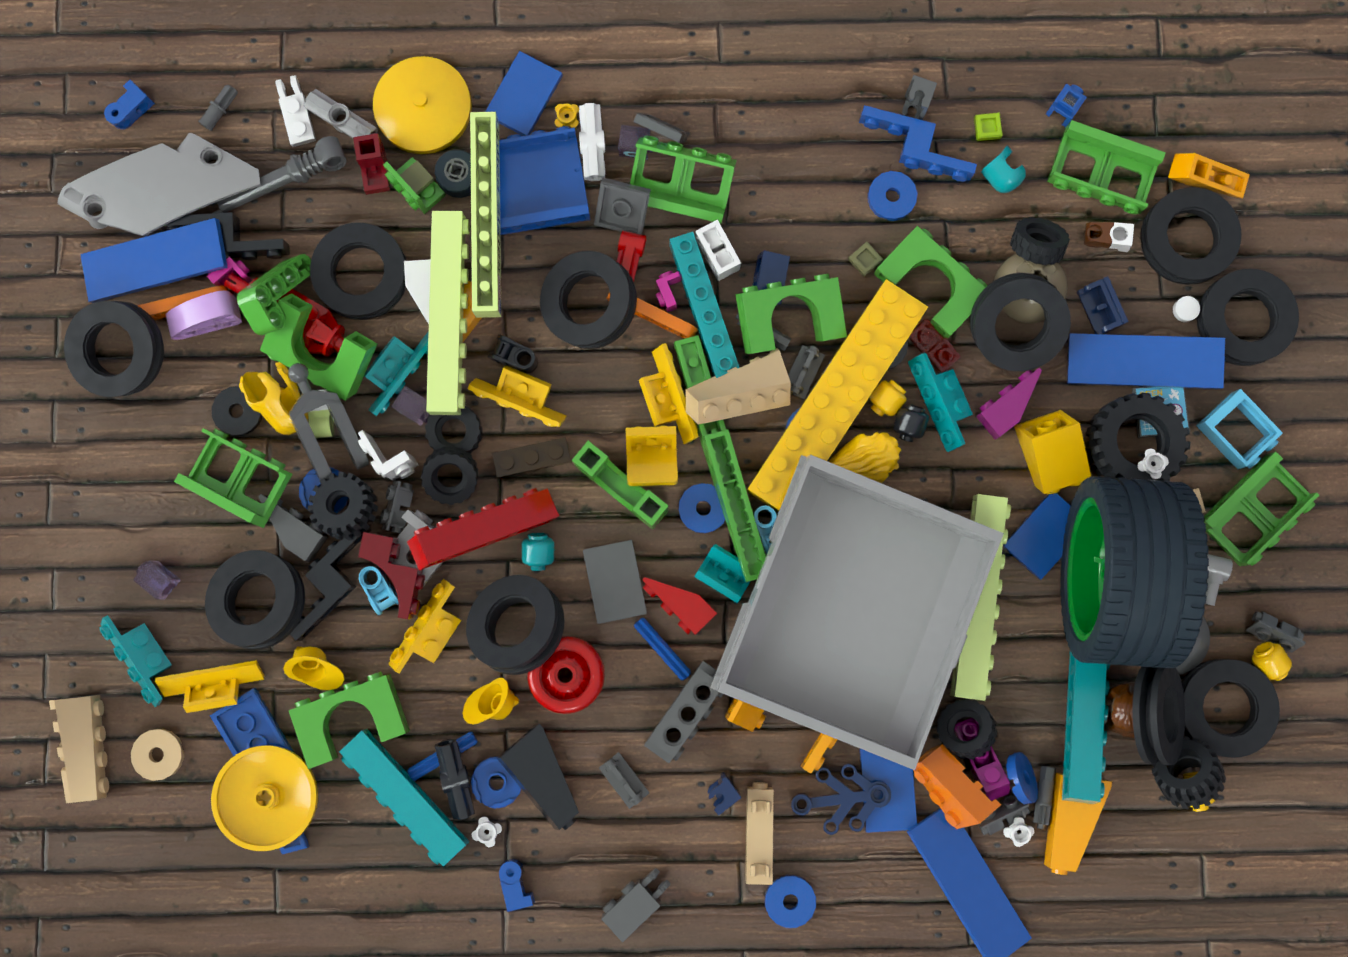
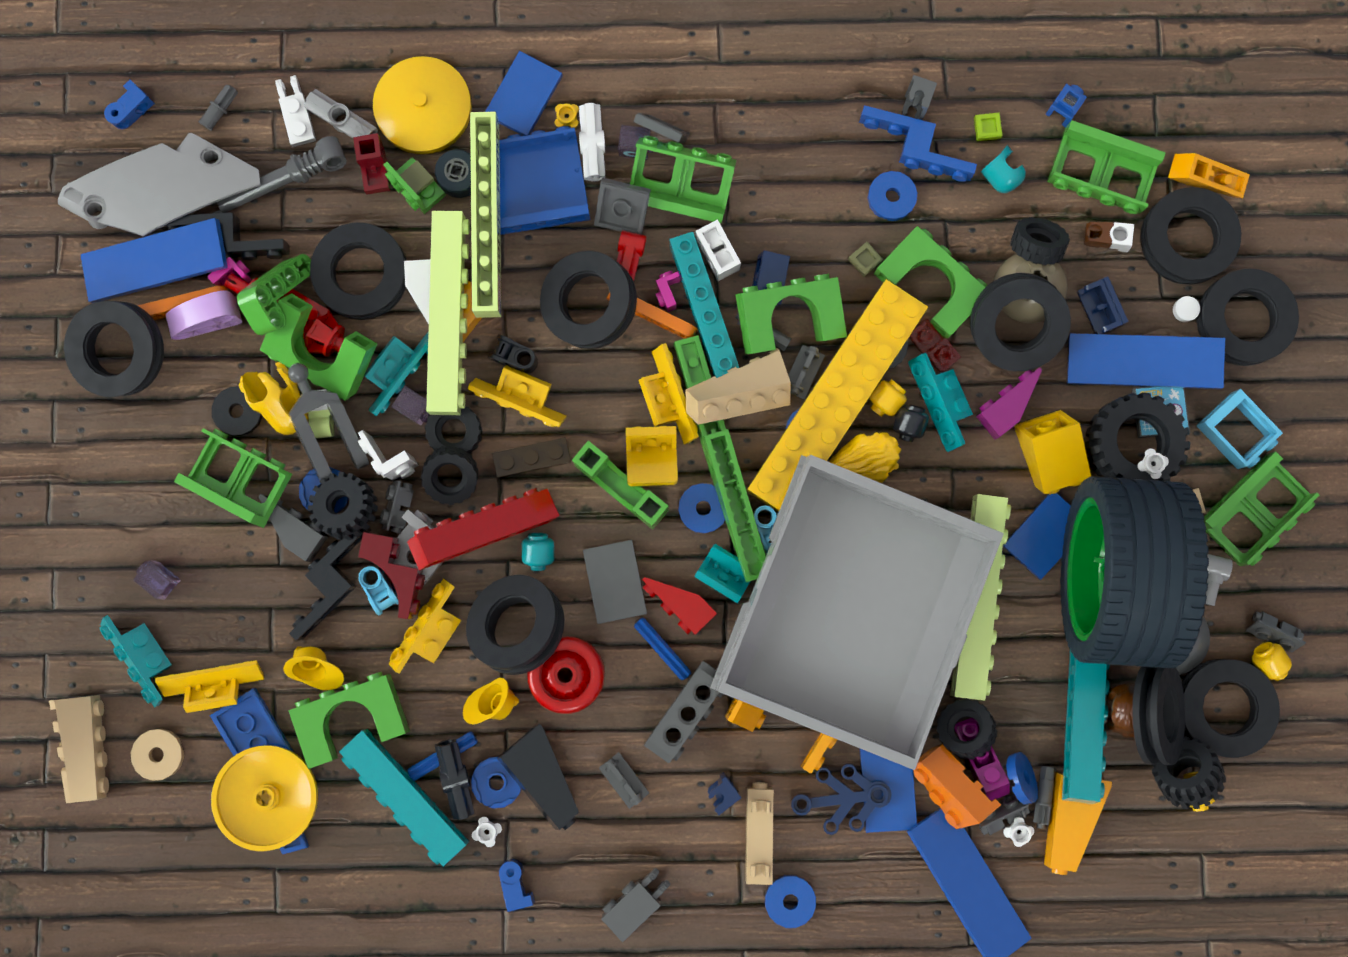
black tyre [205,550,305,650] -> none

